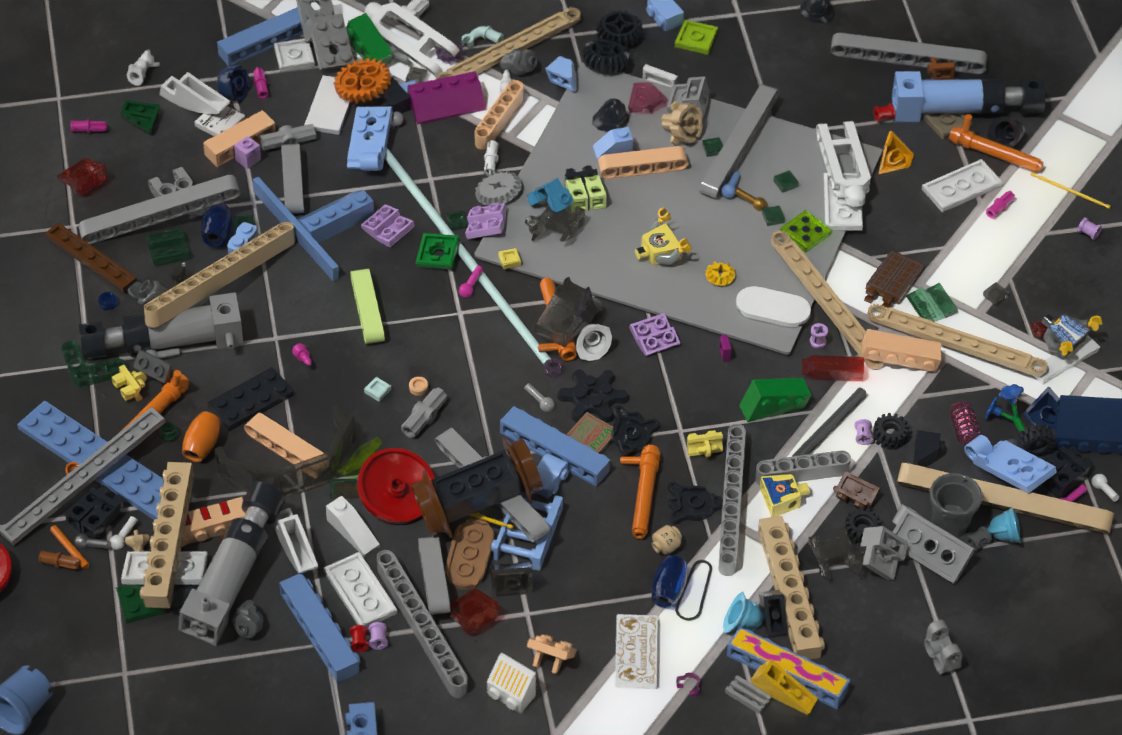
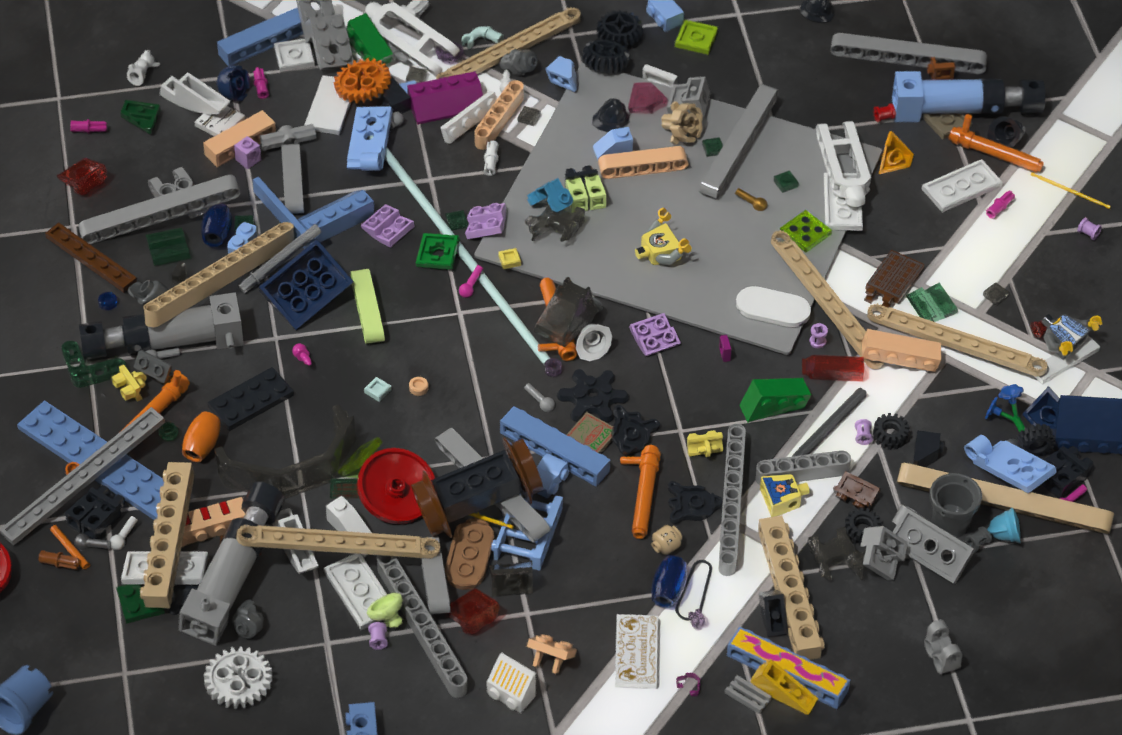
tan piece [125,530,149,552] -> none
light nougat beam [244,413,330,477] -> none
medium blue brick [279,573,361,683] -> none
red bush [349,625,369,652] -> none
light grey piece [401,387,447,438] -> none
light grey gear [475,171,522,206] -> none
yellow gear [705,261,735,286] -> none
medium blue bar [722,172,740,198] -> none
medium azure piece [723,591,764,634] -> none
clear green tile [762,205,785,226] -> none
clear pink piece [949,401,981,444] -> none
white bar [1092,474,1119,501] -> none
none -> white gear [204,647,272,709]
none -> tan plate [236,525,440,558]
none -> light grey axle [238,224,321,294]
none -> dark blue slope [259,239,354,330]
none -> yellowish green hair [367,593,403,628]
none -> white plate [440,90,497,144]
none -> clear smoke tile [517,106,541,127]
none -> clear purple bush [688,609,706,629]

